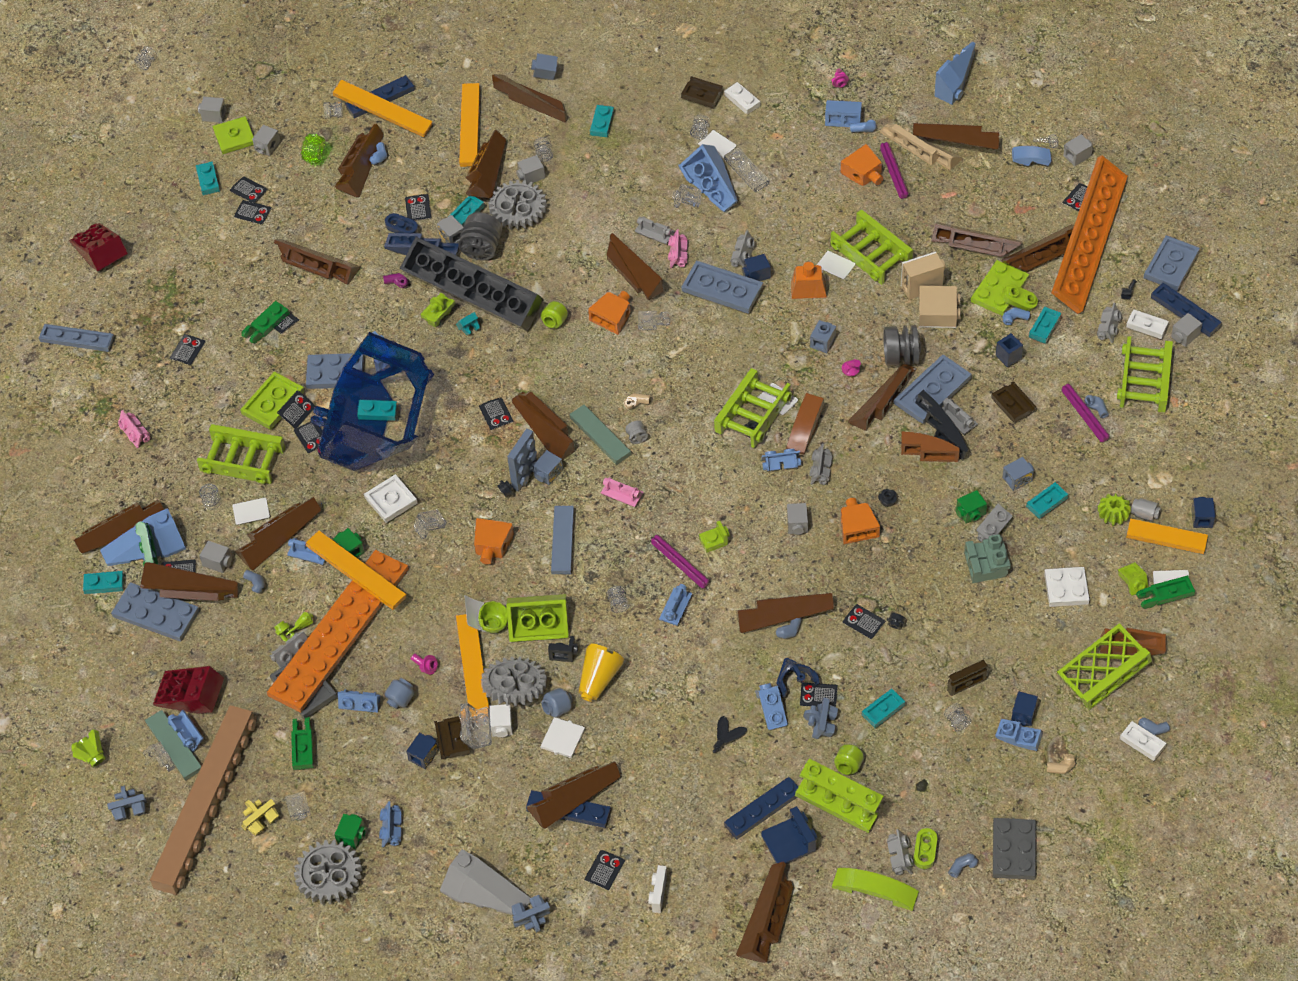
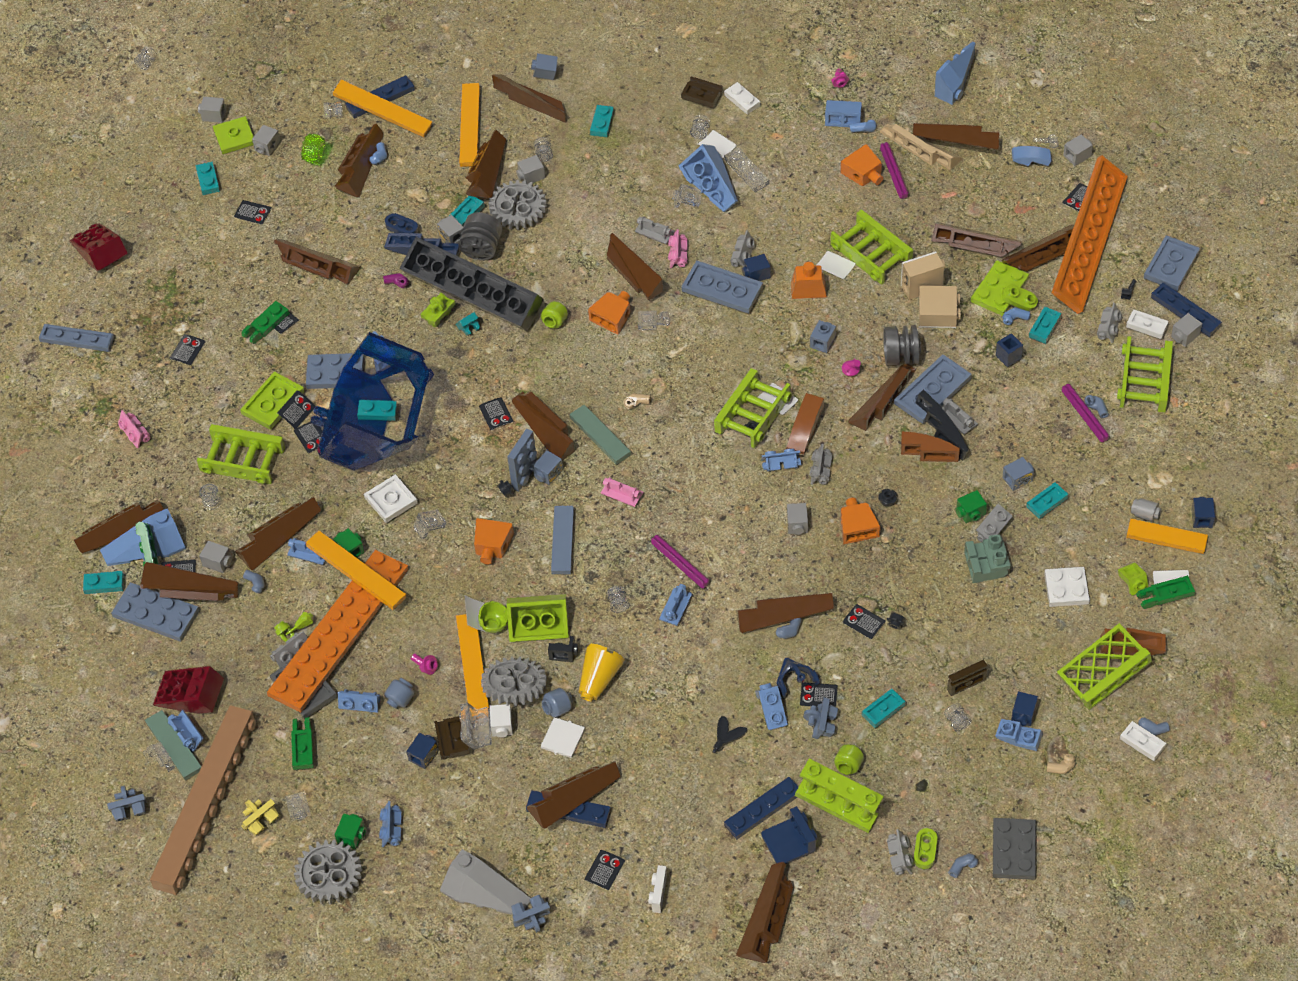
lime rock [71,729,106,767] -> none
black sticker [229,176,268,203] -> none
white sticker [232,498,270,525] -> none
black sticker [405,194,431,220] -> none
light grey wheel [625,421,648,444] -> none
lime bracket [699,521,730,553] -> none
lime slope [832,868,919,911] -> none
dark brown plate [991,381,1036,423] -> none
lime gear [1097,493,1131,526] -> none

